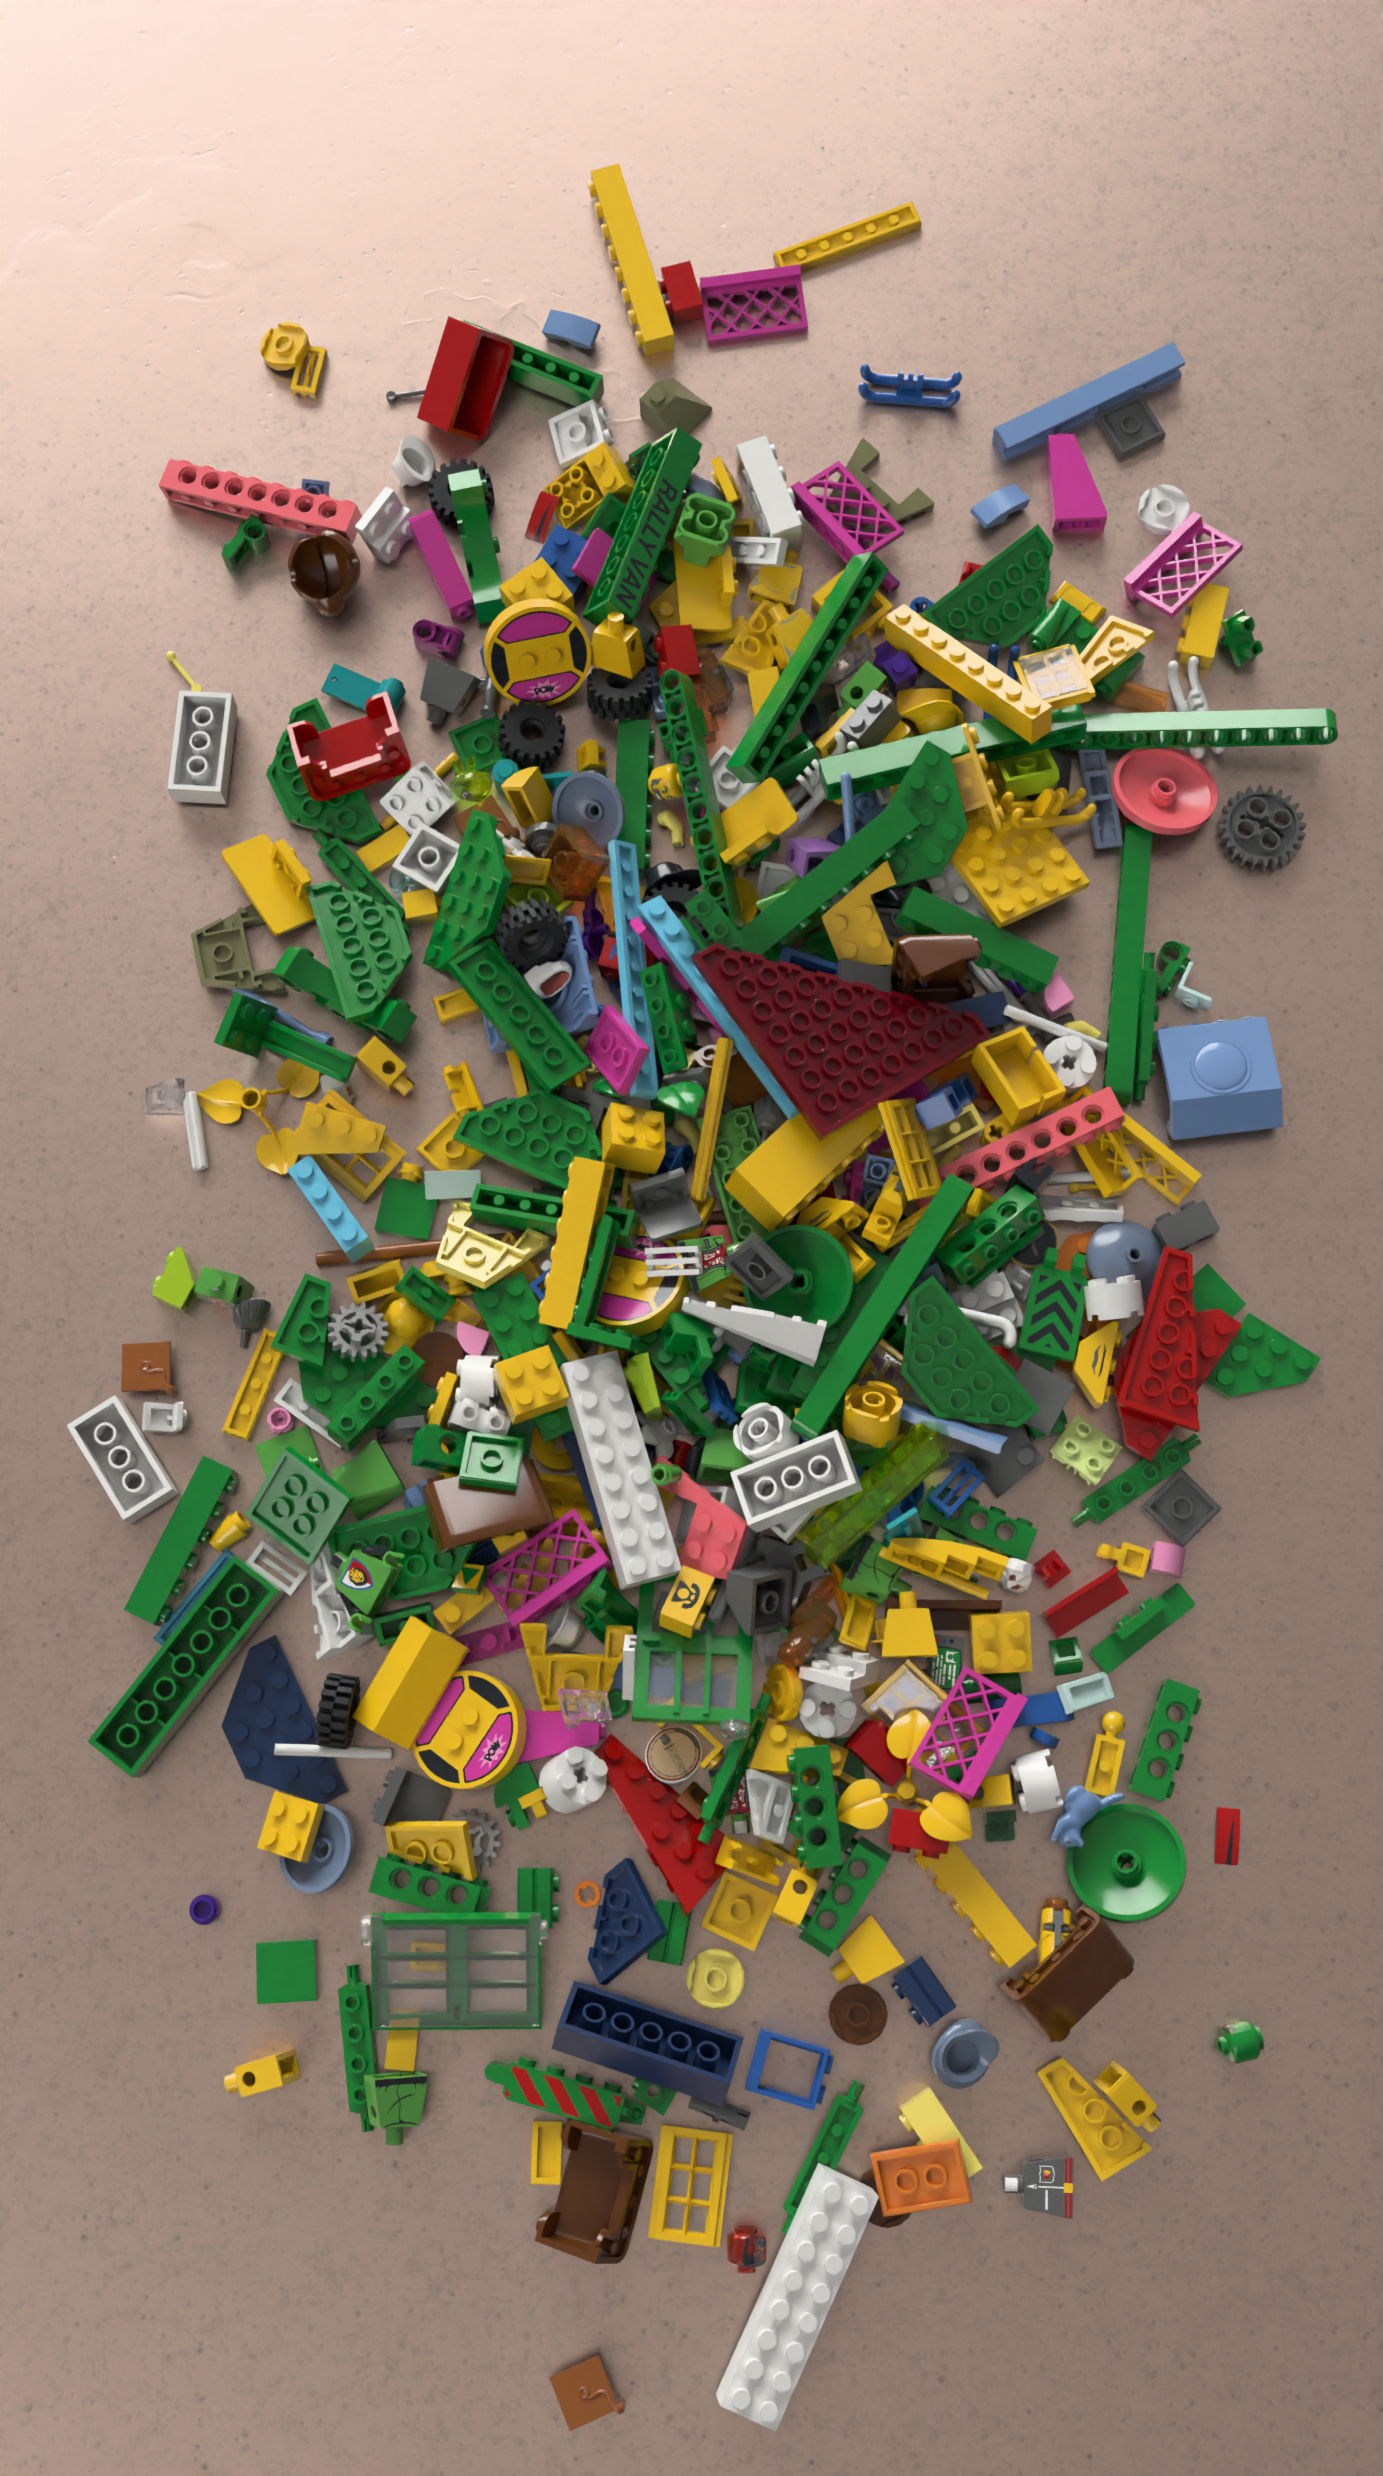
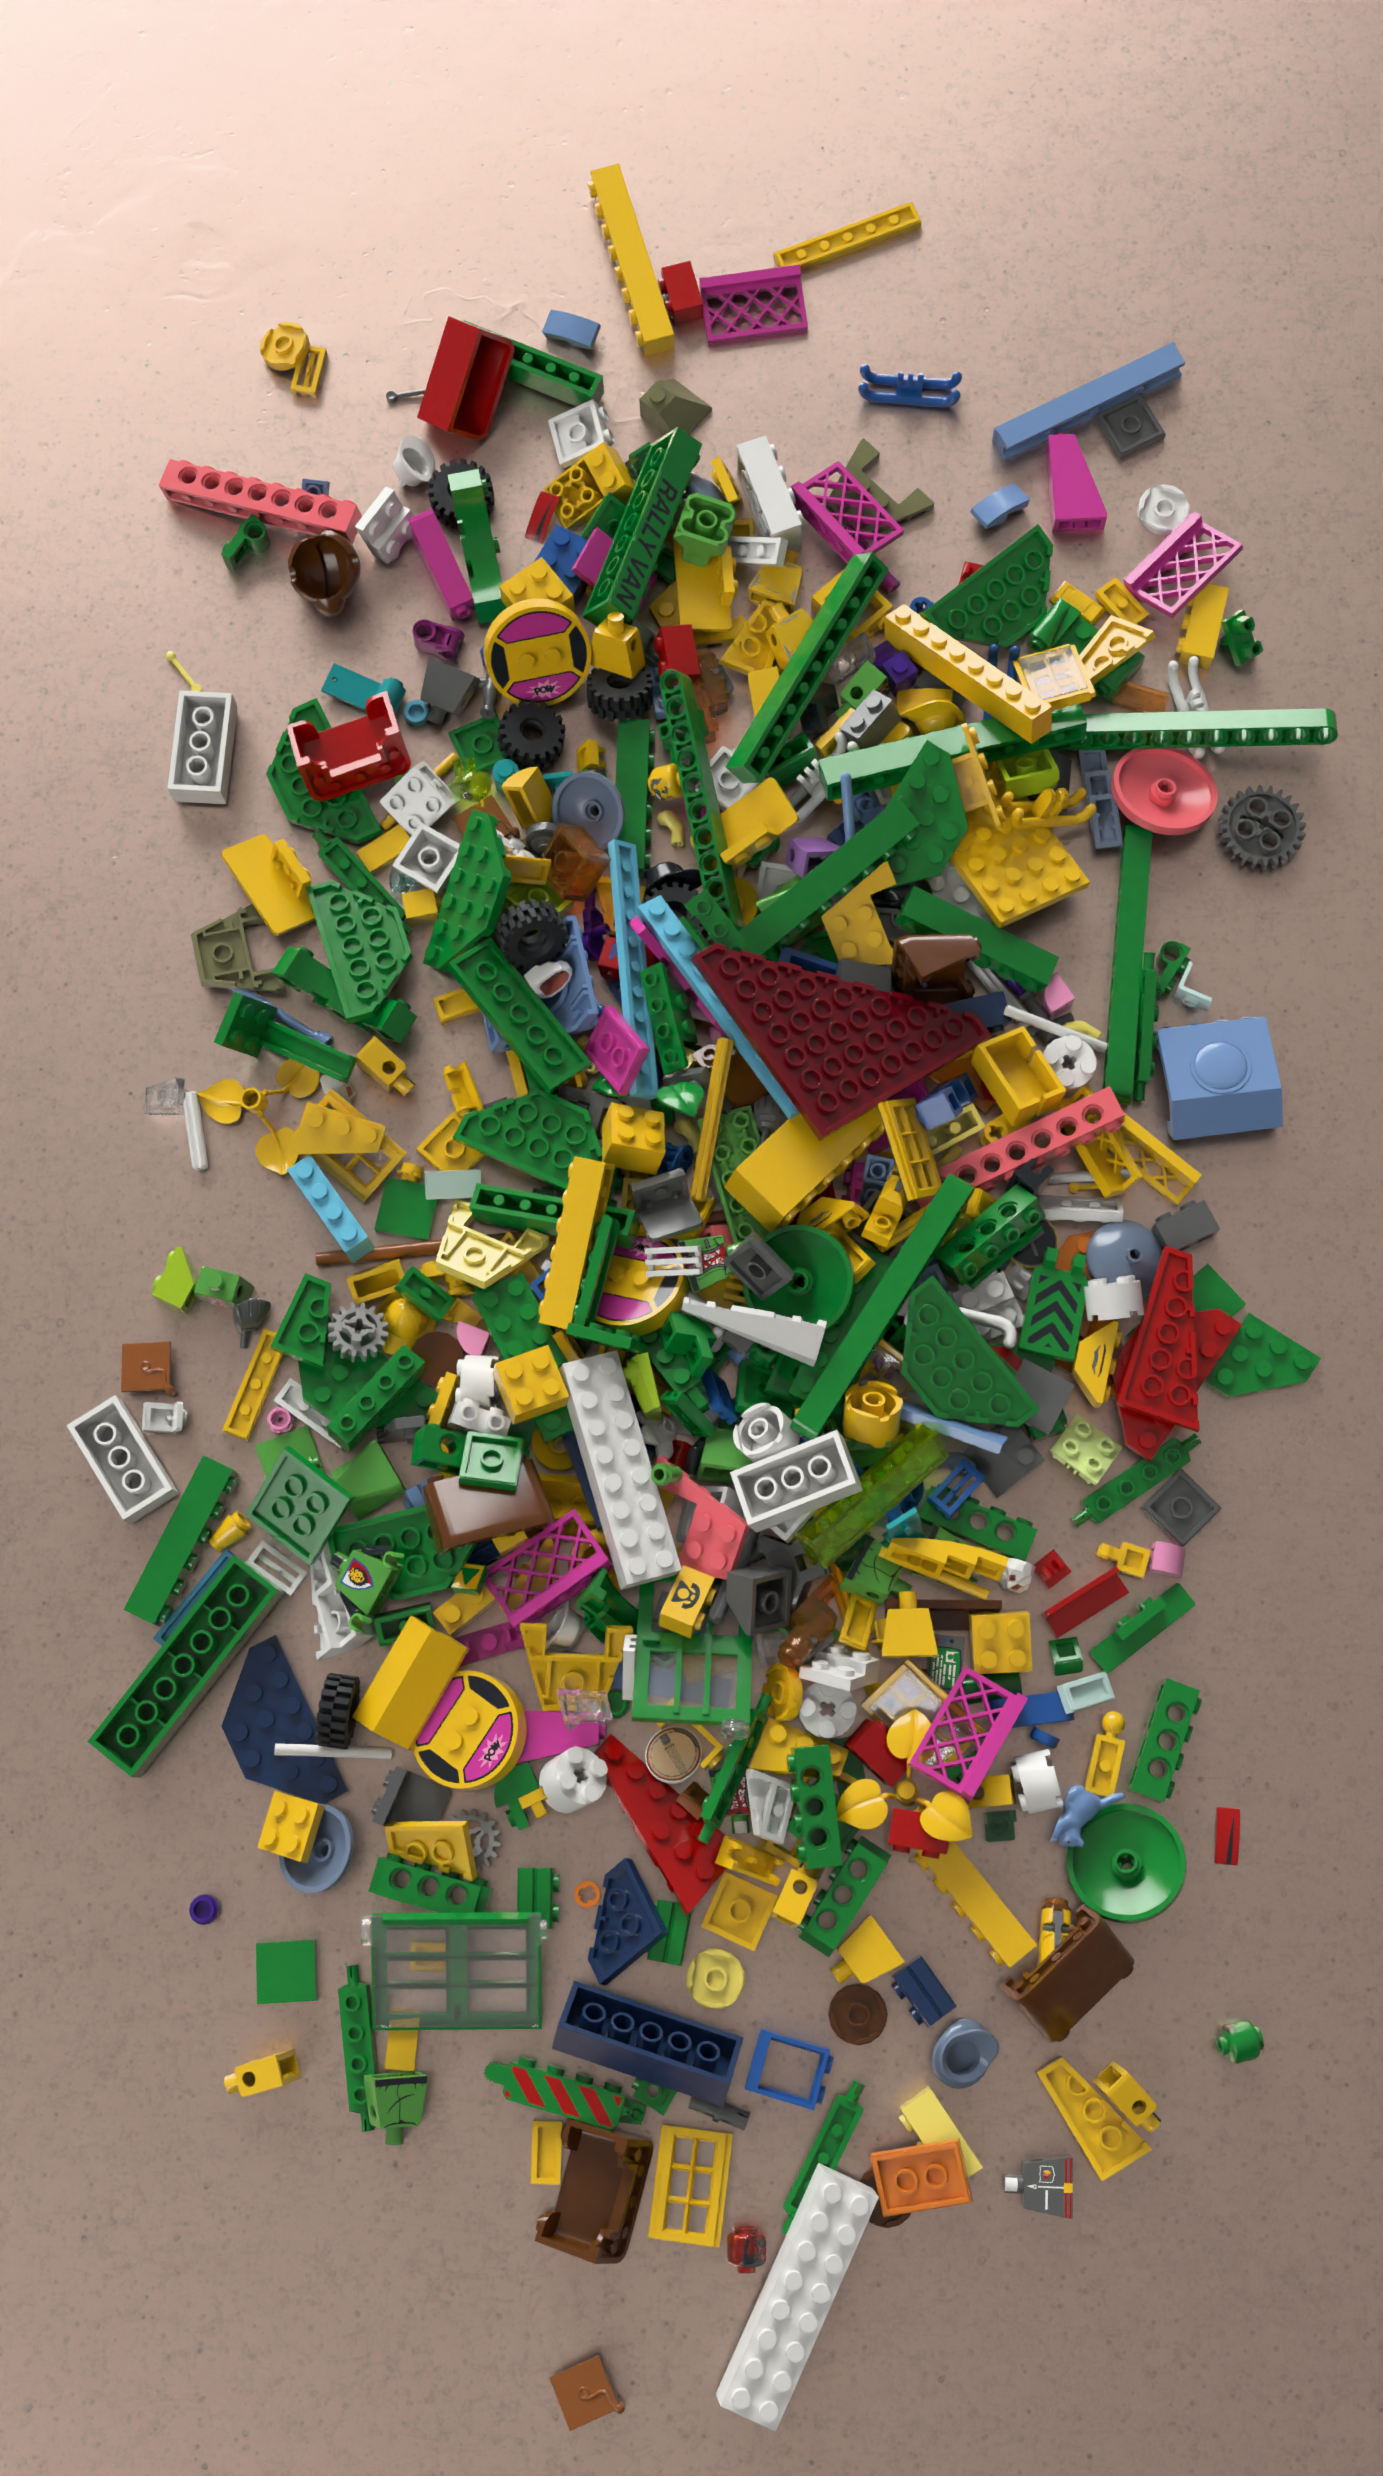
none -> medium azure tile [403,700,430,728]
none -> yellow plate [1095,577,1149,625]

